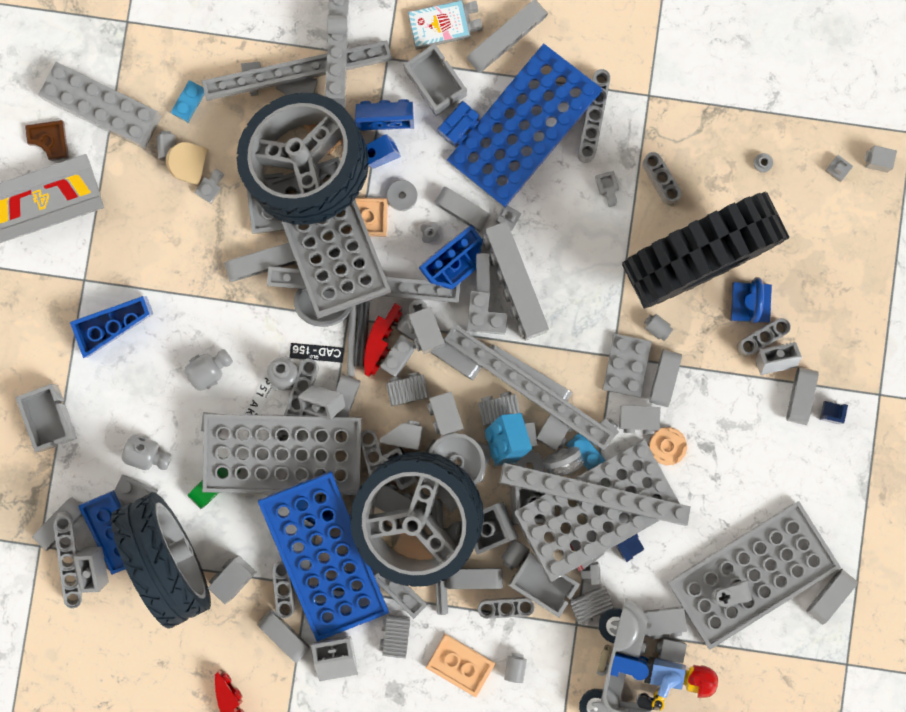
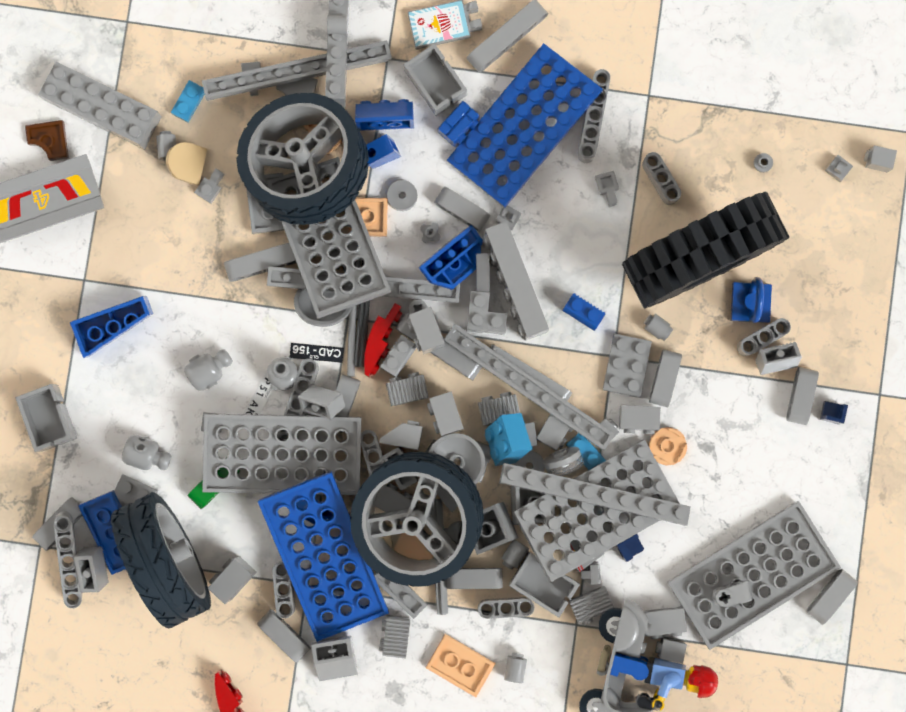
none -> blue brick [562,293,605,331]

